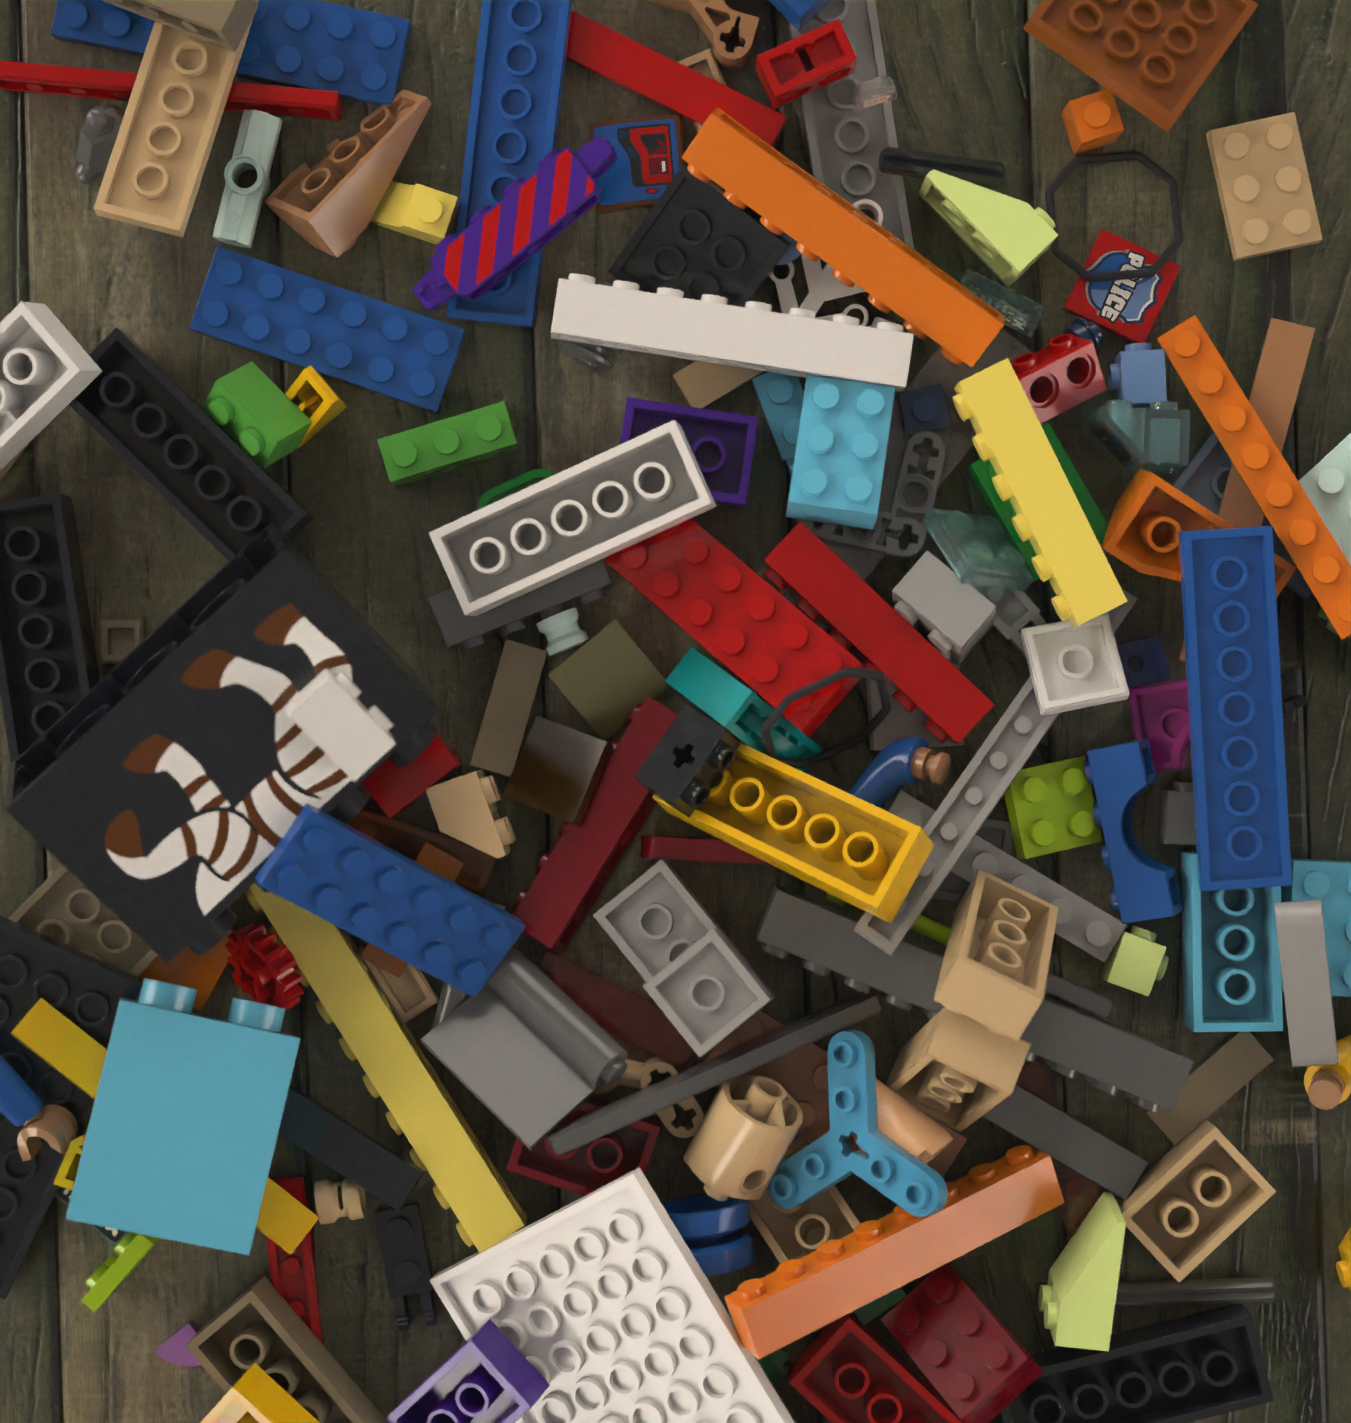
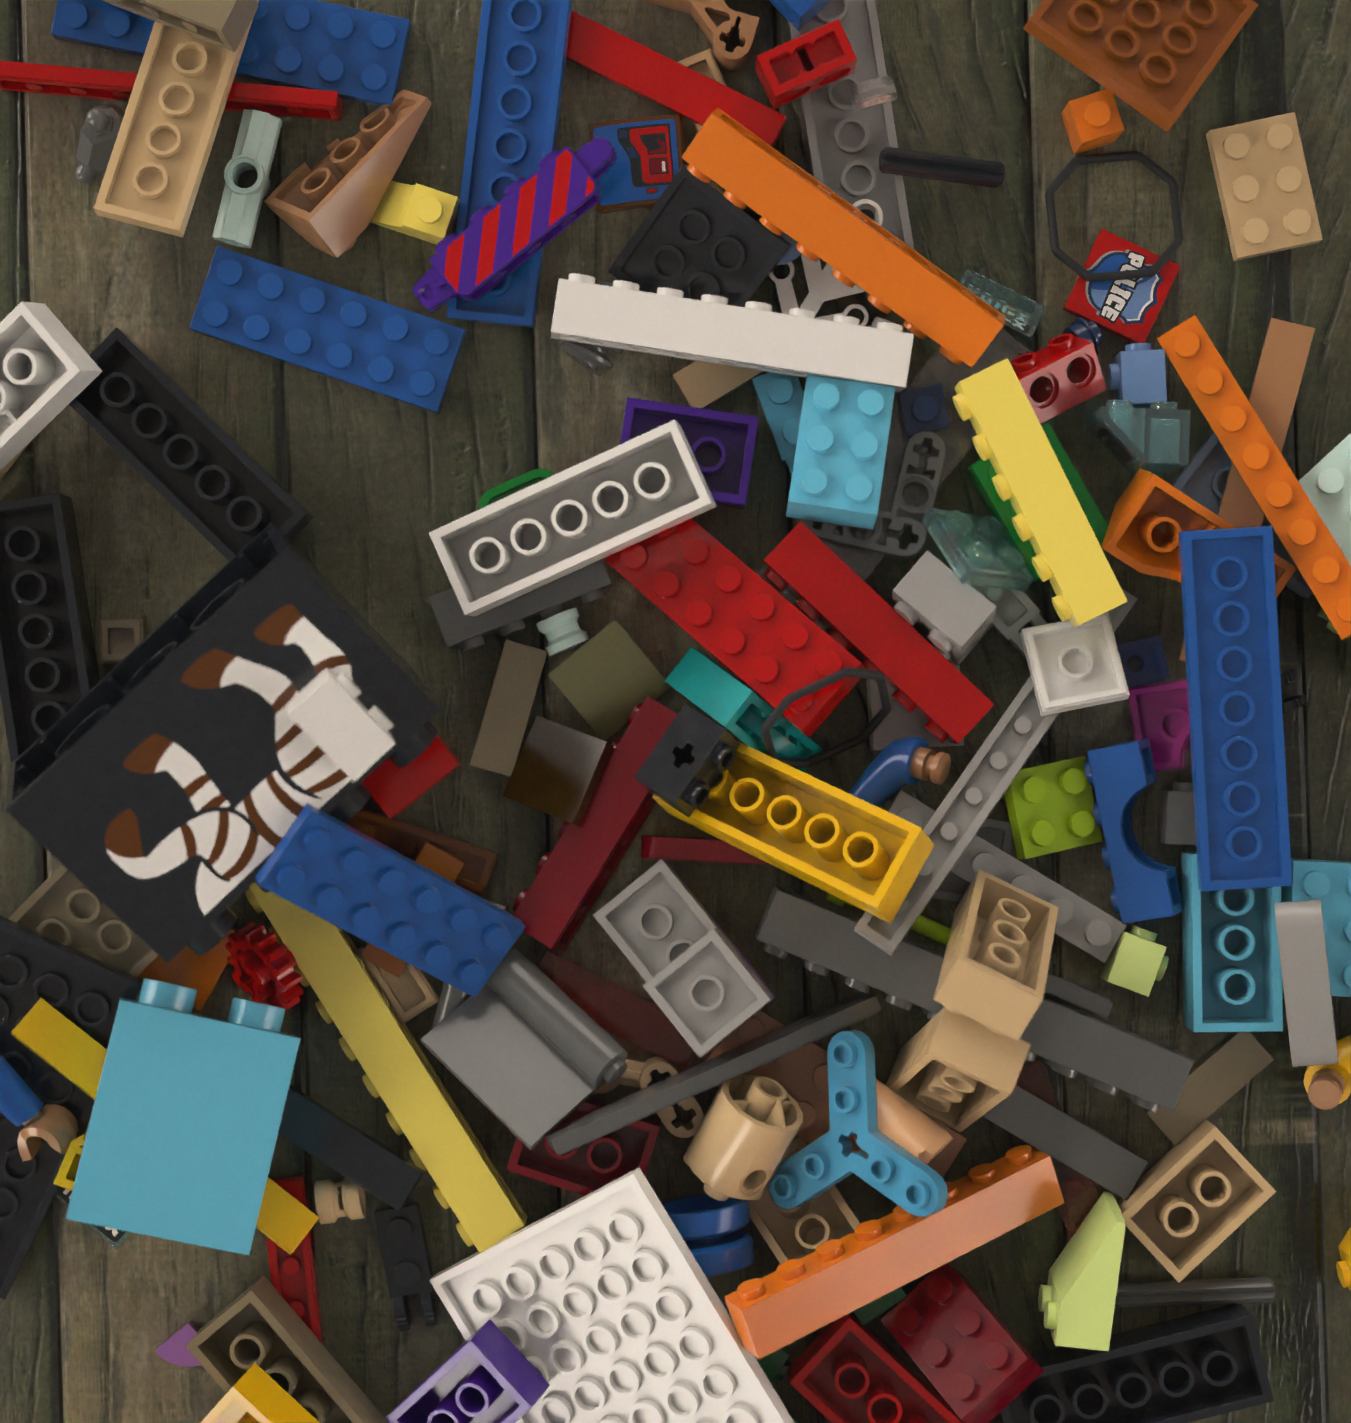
lime plate [81,1232,161,1312] -> none
bright green brick [202,361,312,469] -> none
yellow slope [285,365,347,448] -> none
bright green brick [377,401,520,487] -> none
tan slope [425,769,516,858] -> none
yellowish green slope [918,169,1058,288] -> none

